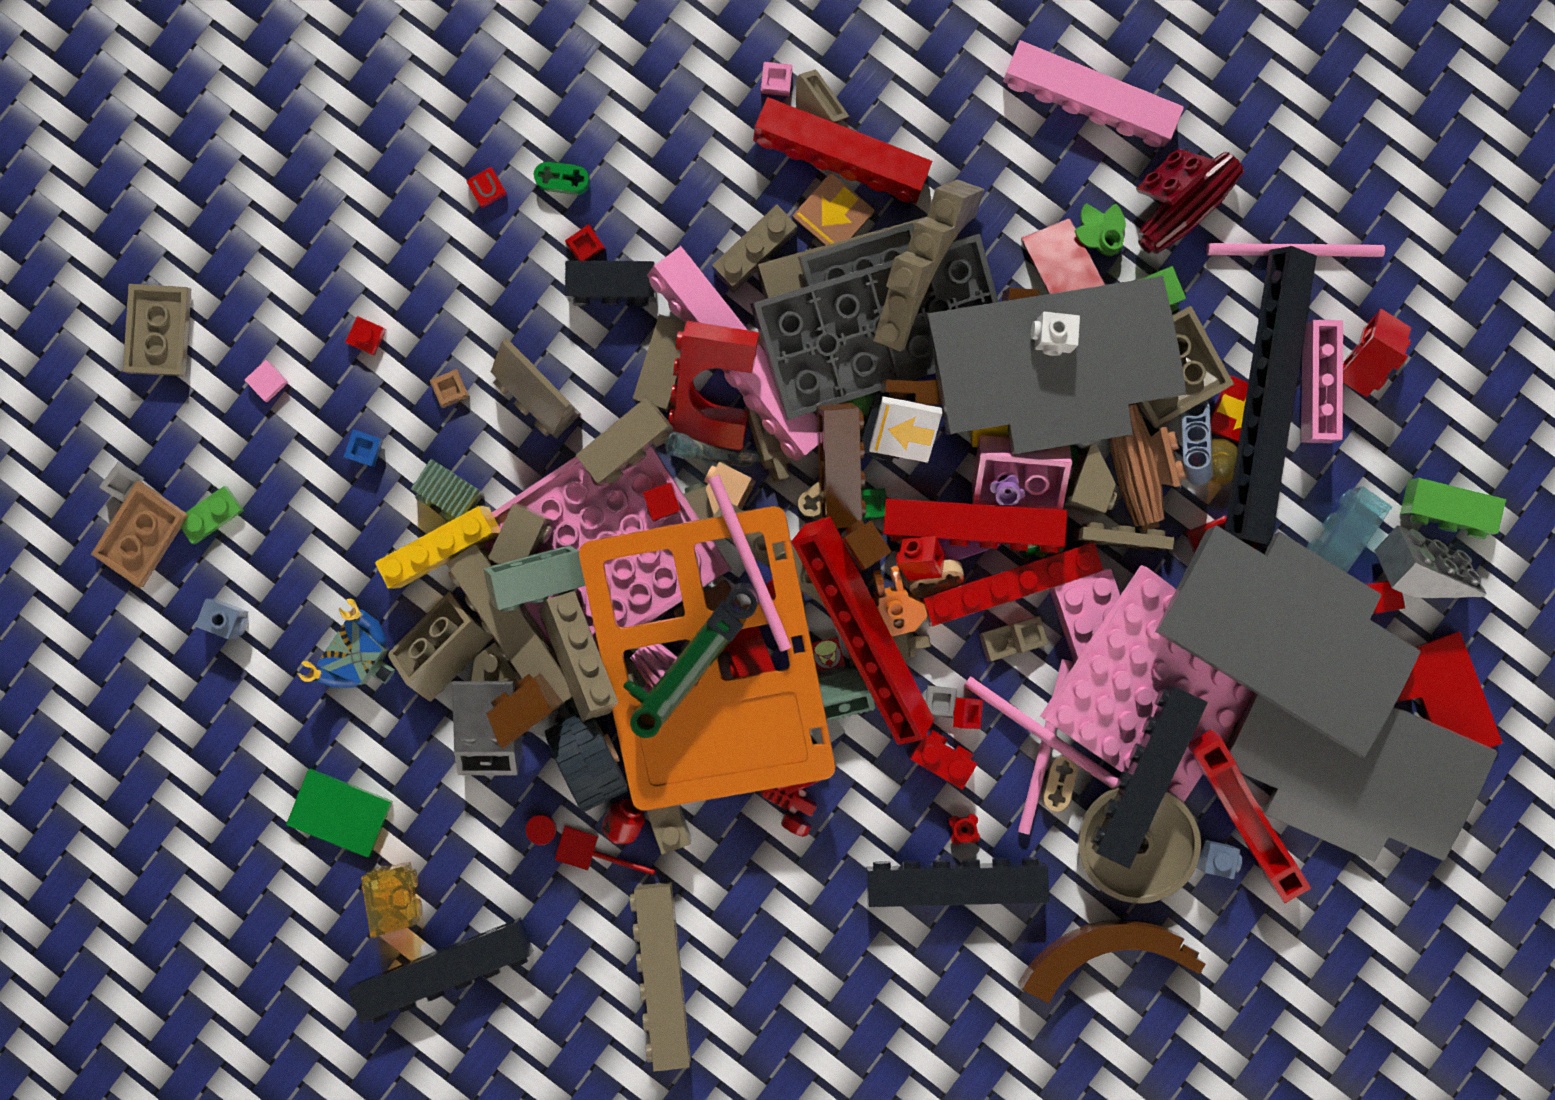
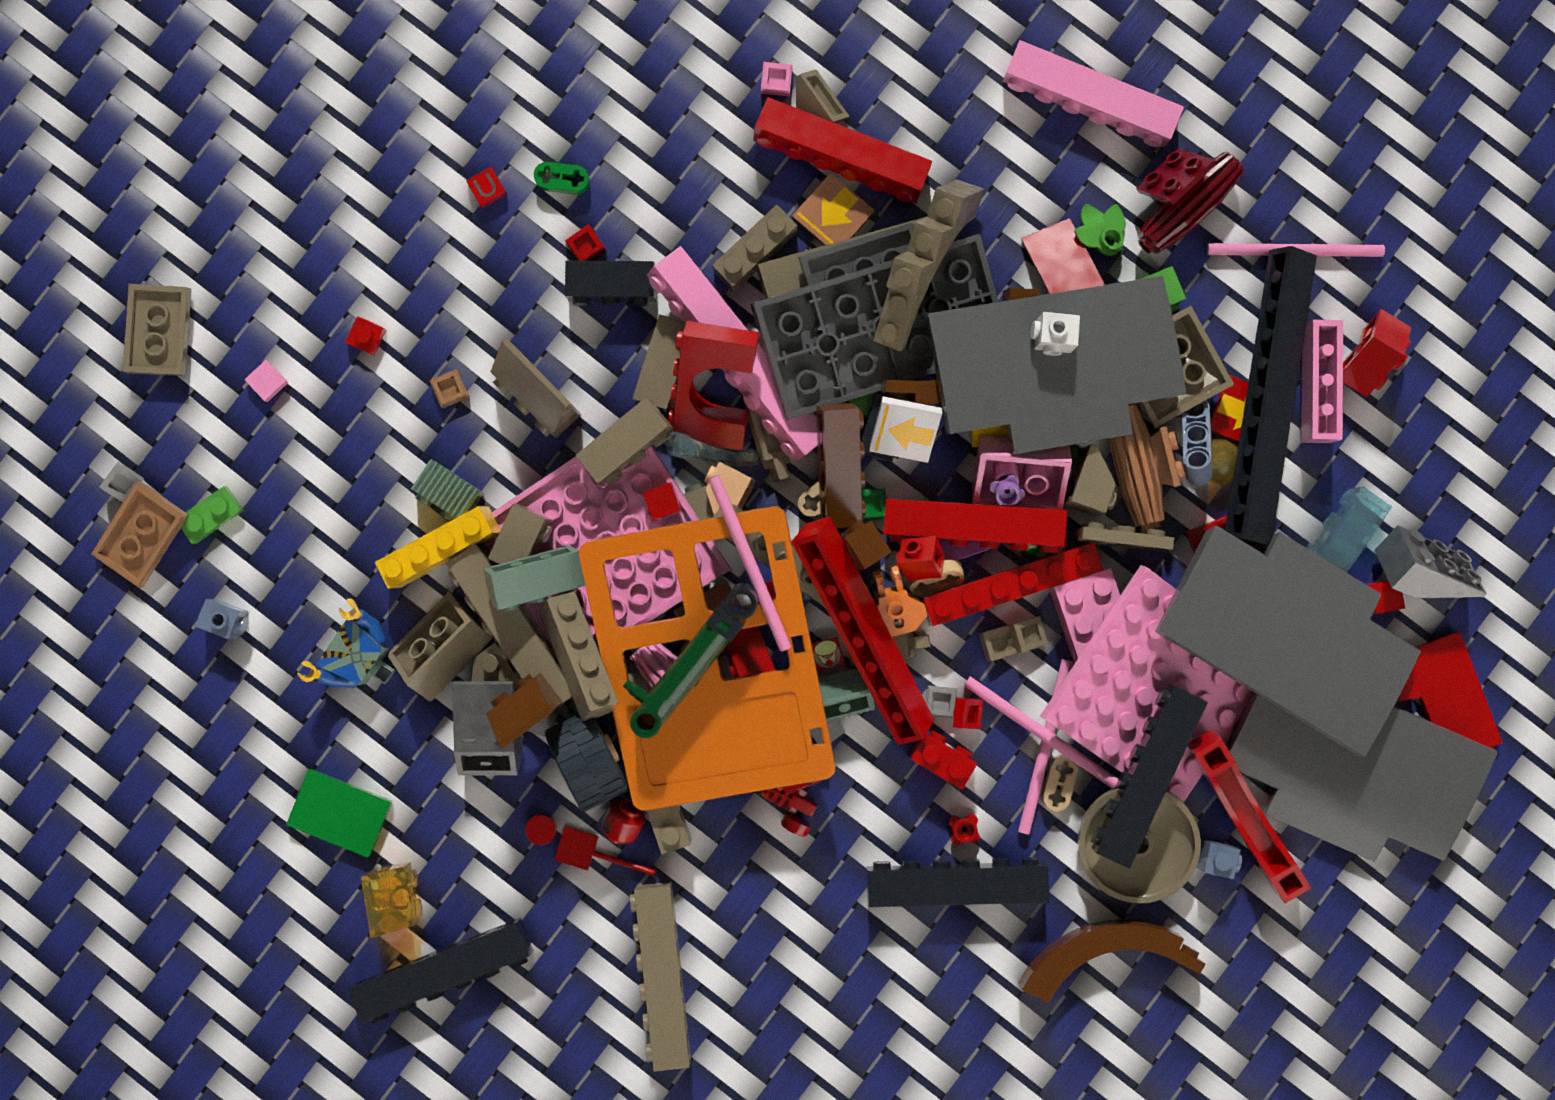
blue plate [344,429,384,467] -> none
bright green brick [1400,478,1506,539] -> none

